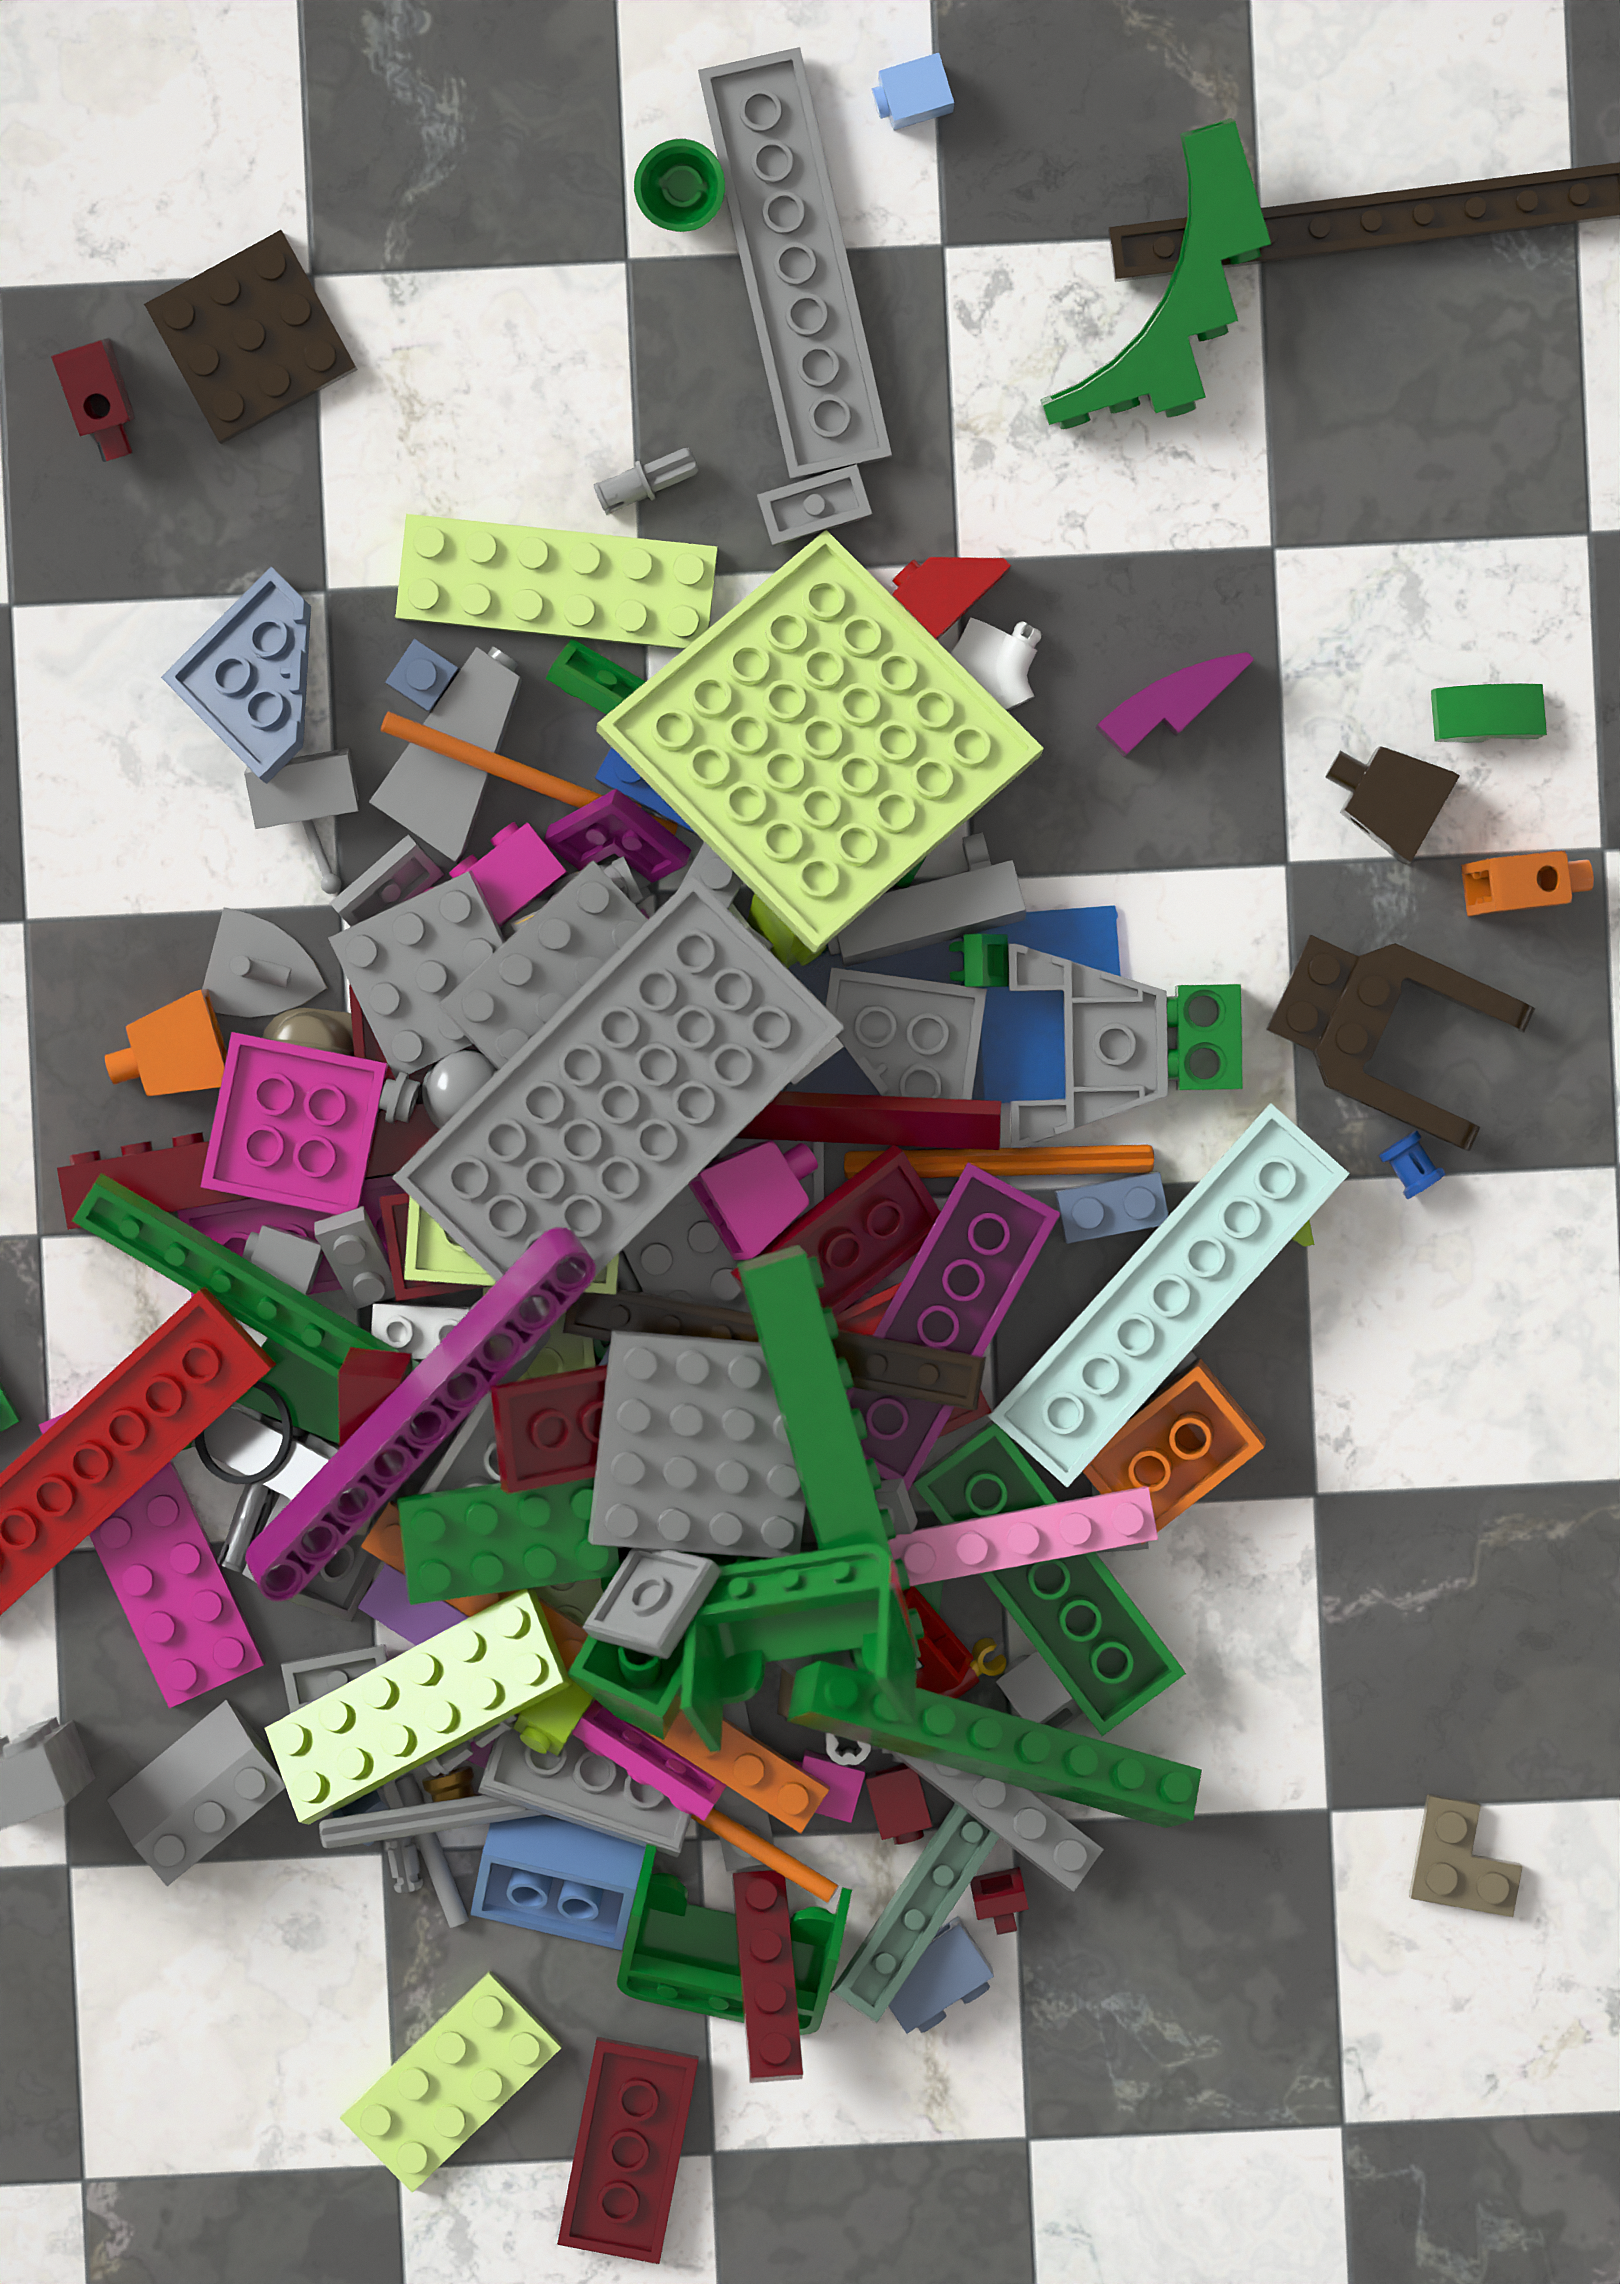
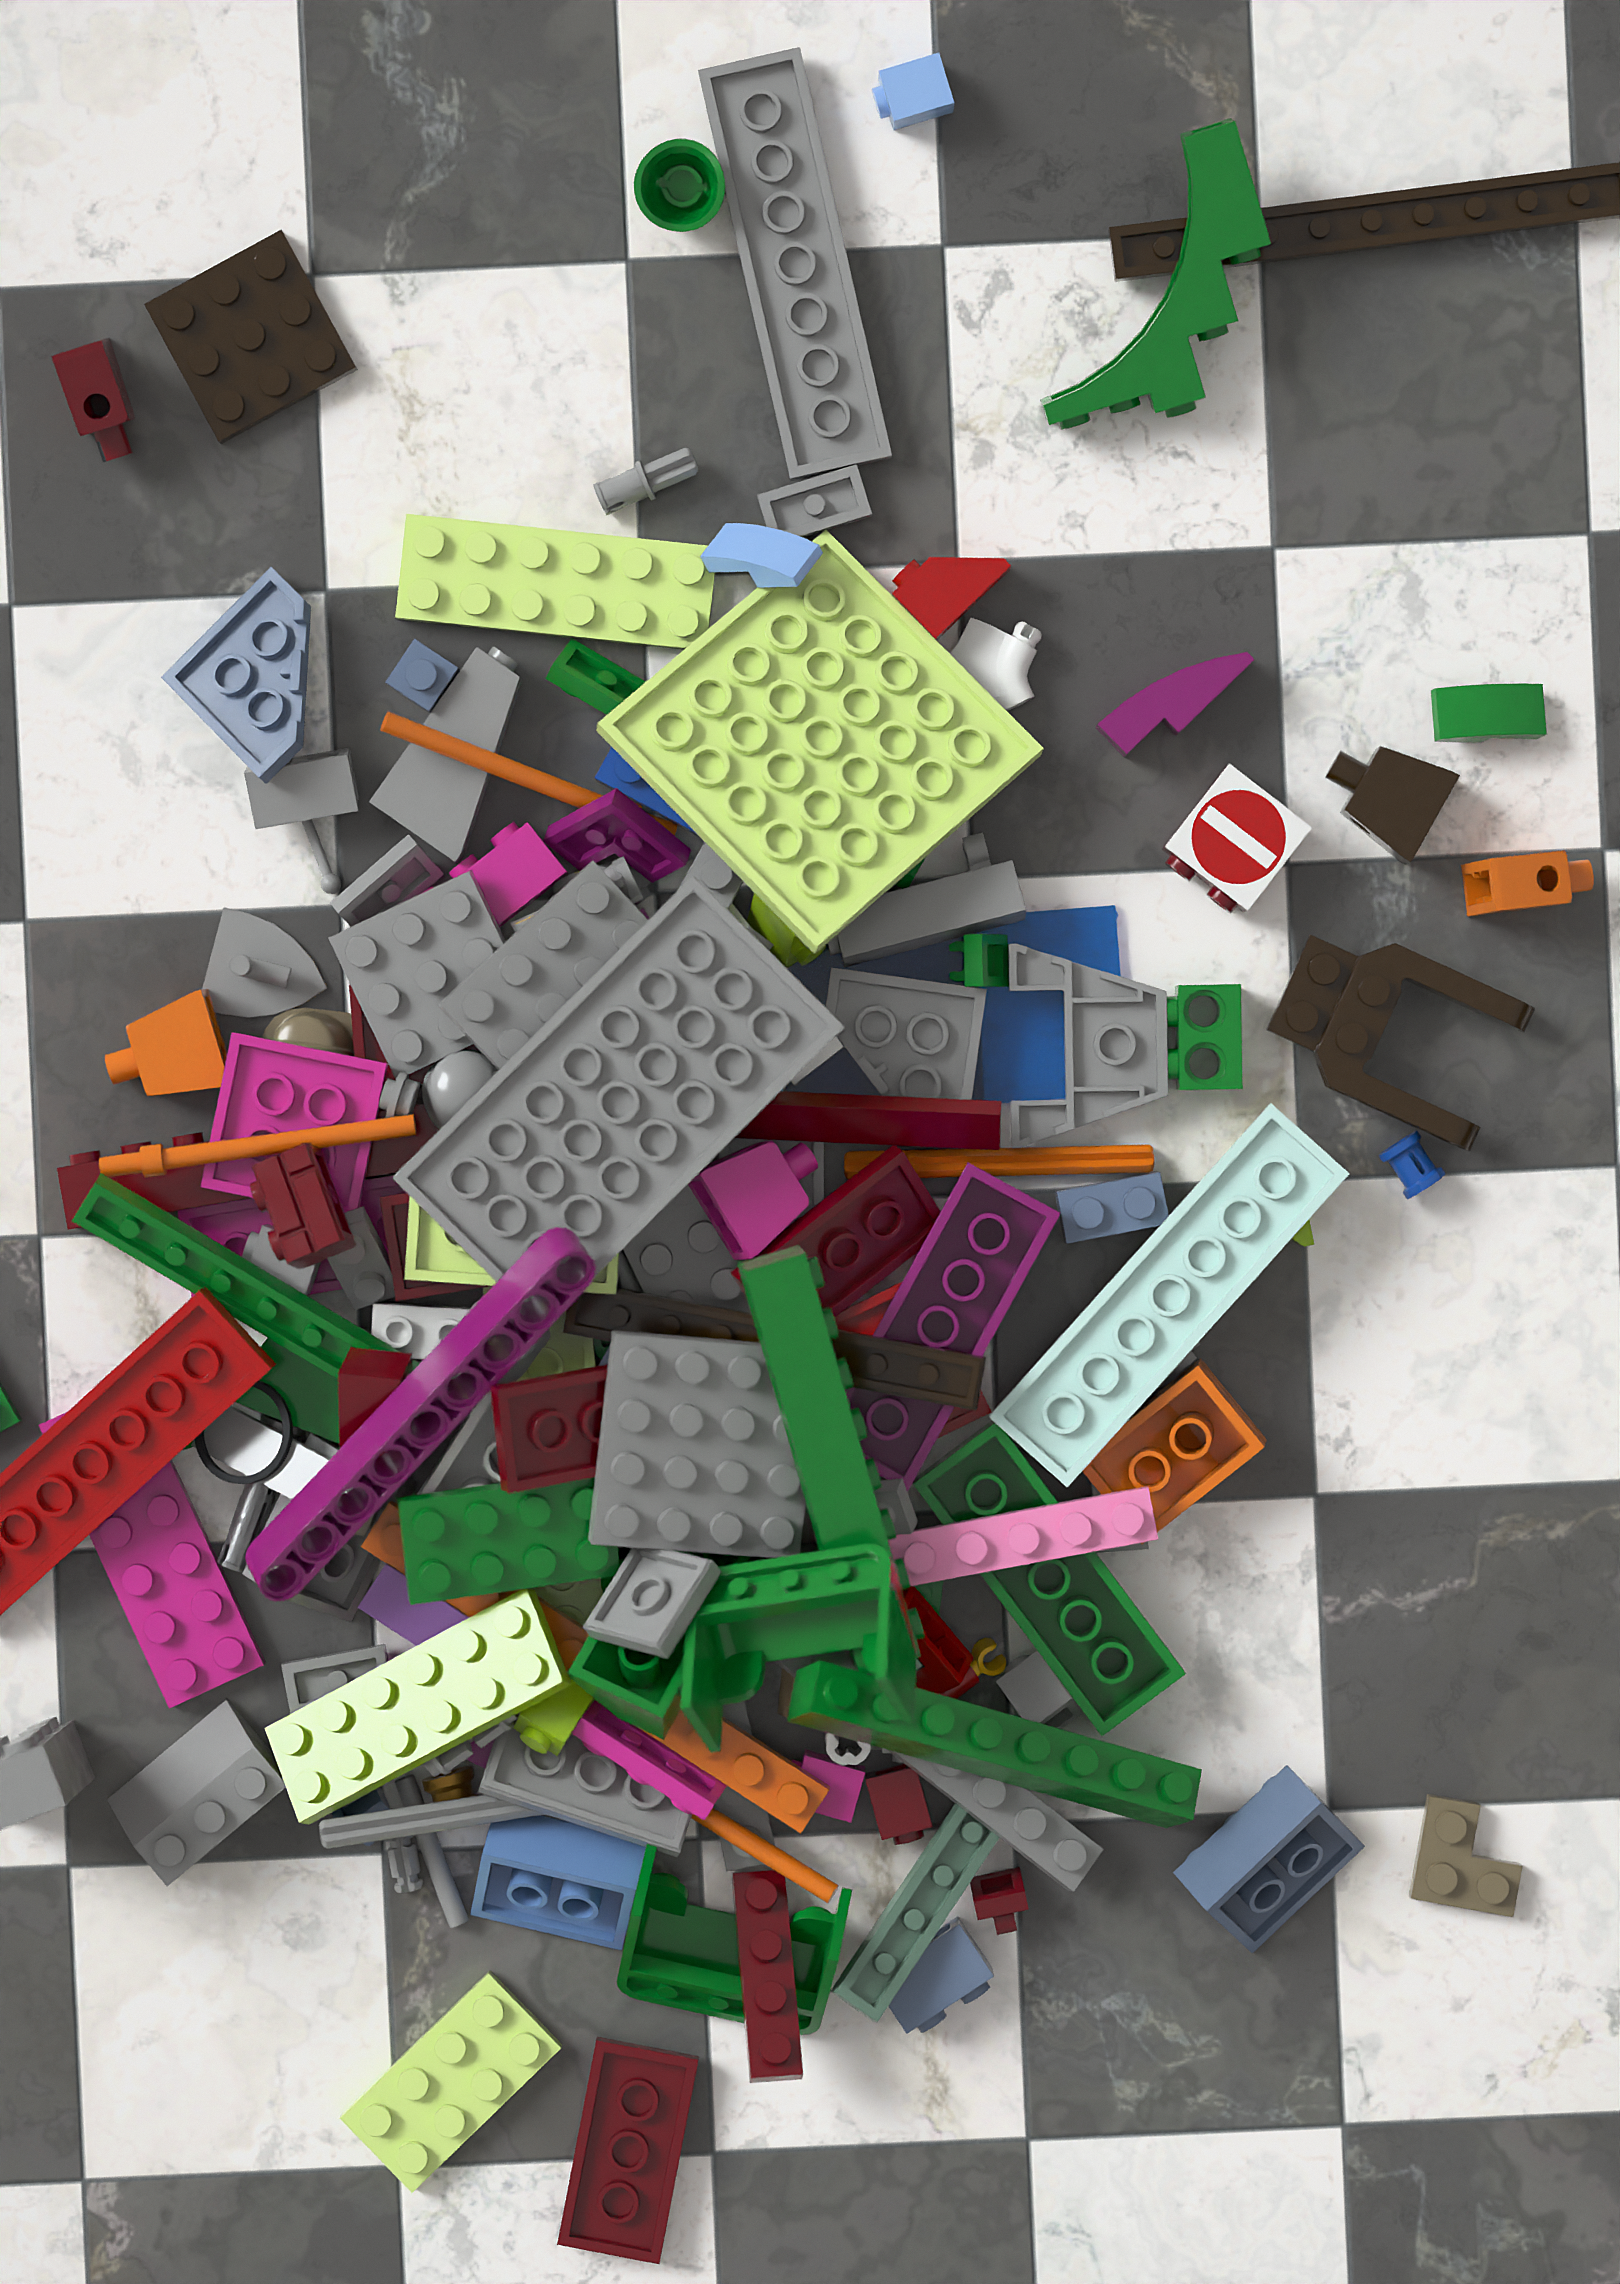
none -> orange bar [99,1114,417,1178]
none -> dark red brick [250,1142,356,1269]
none -> light blue slope [700,523,823,588]
none -> piece [1162,763,1312,914]
none -> sand blue slope [1173,1765,1365,1953]

